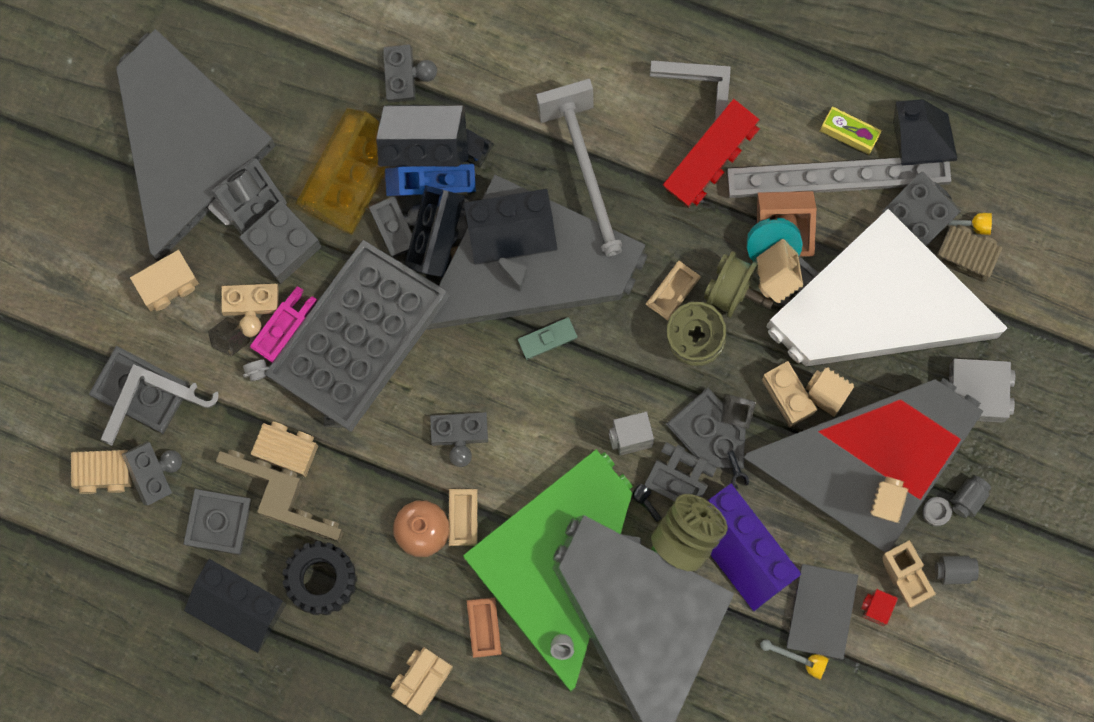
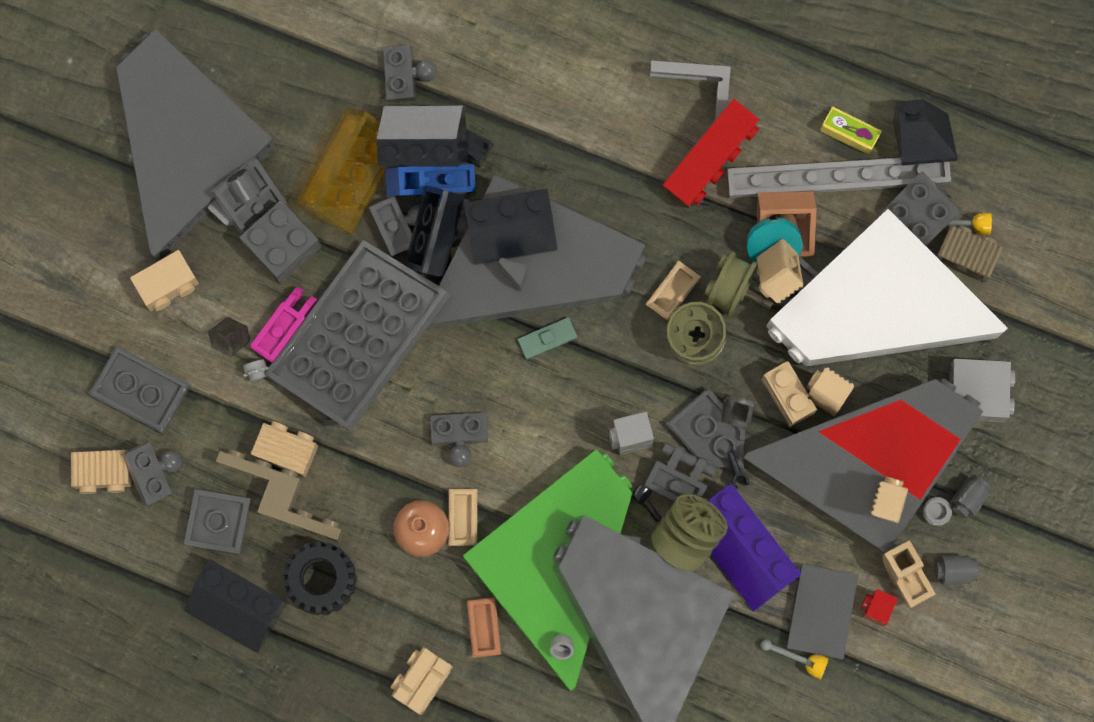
light grey hinge [101,364,218,446] -> none
tan plate [222,284,279,337] -> none
light grey tile [536,79,622,257] -> none

